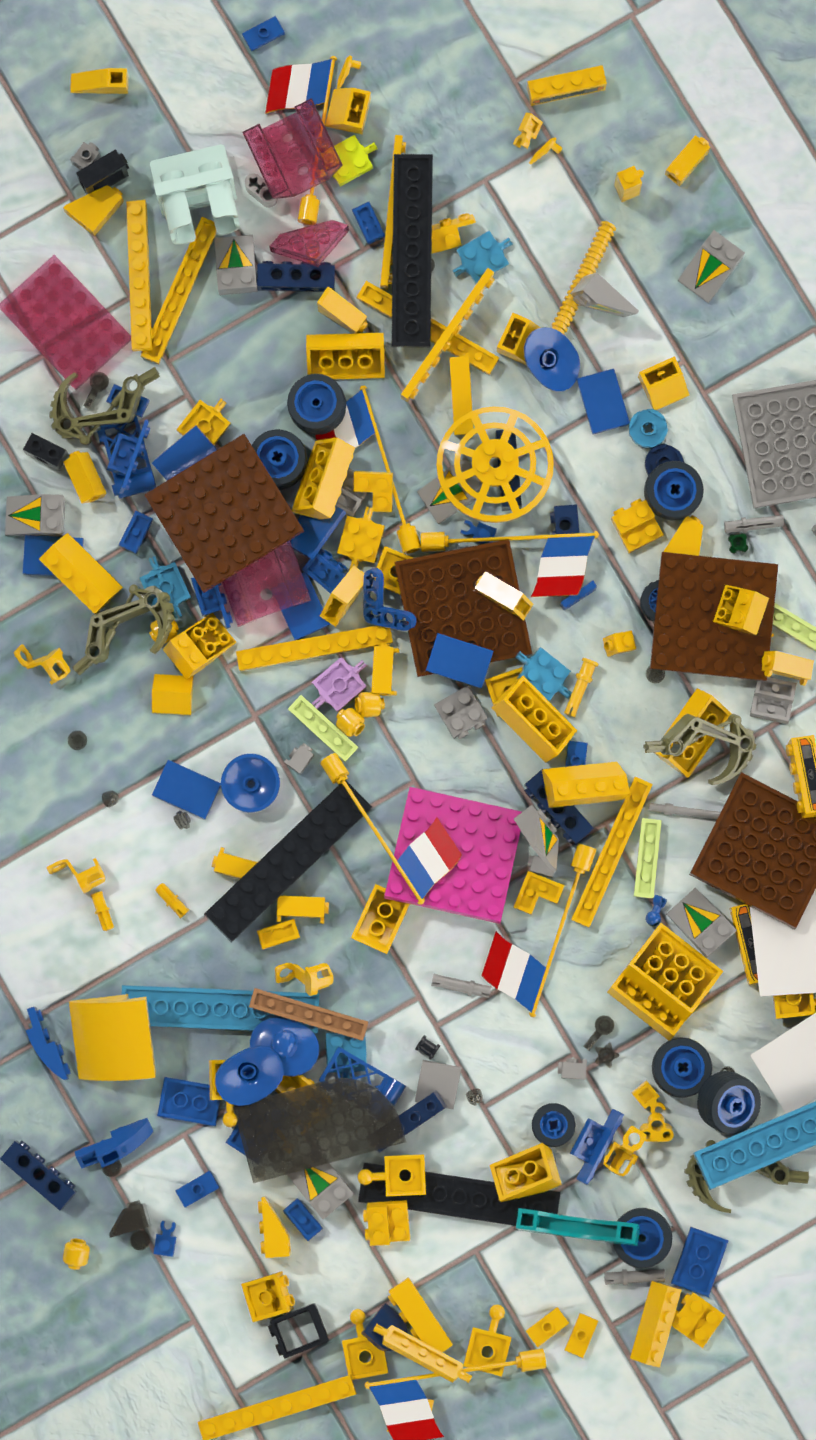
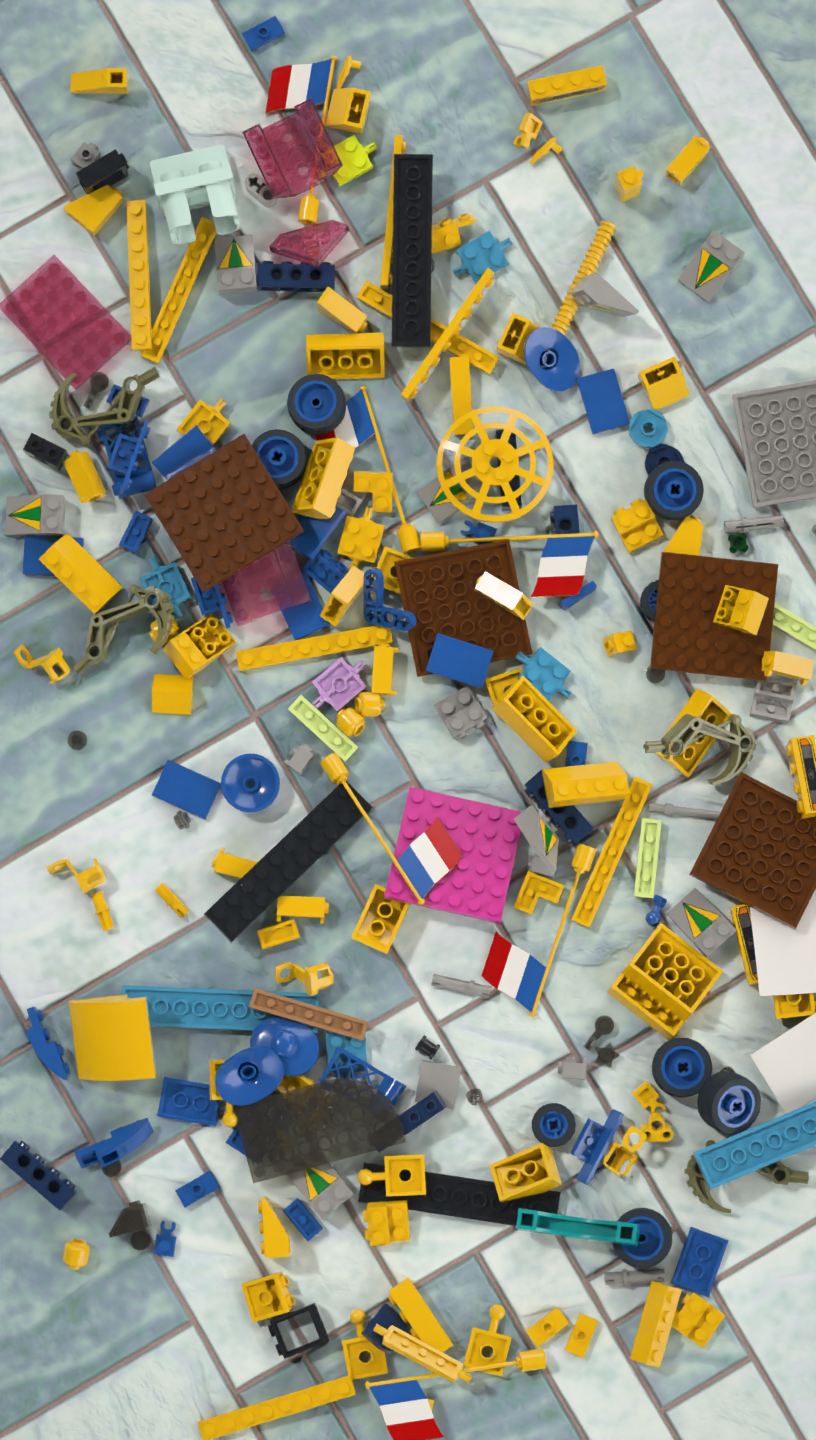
clear smoke hinge [102,790,119,807] -> none
blue plate [352,202,385,245] -> none
yellow pin [564,658,599,717] -> none

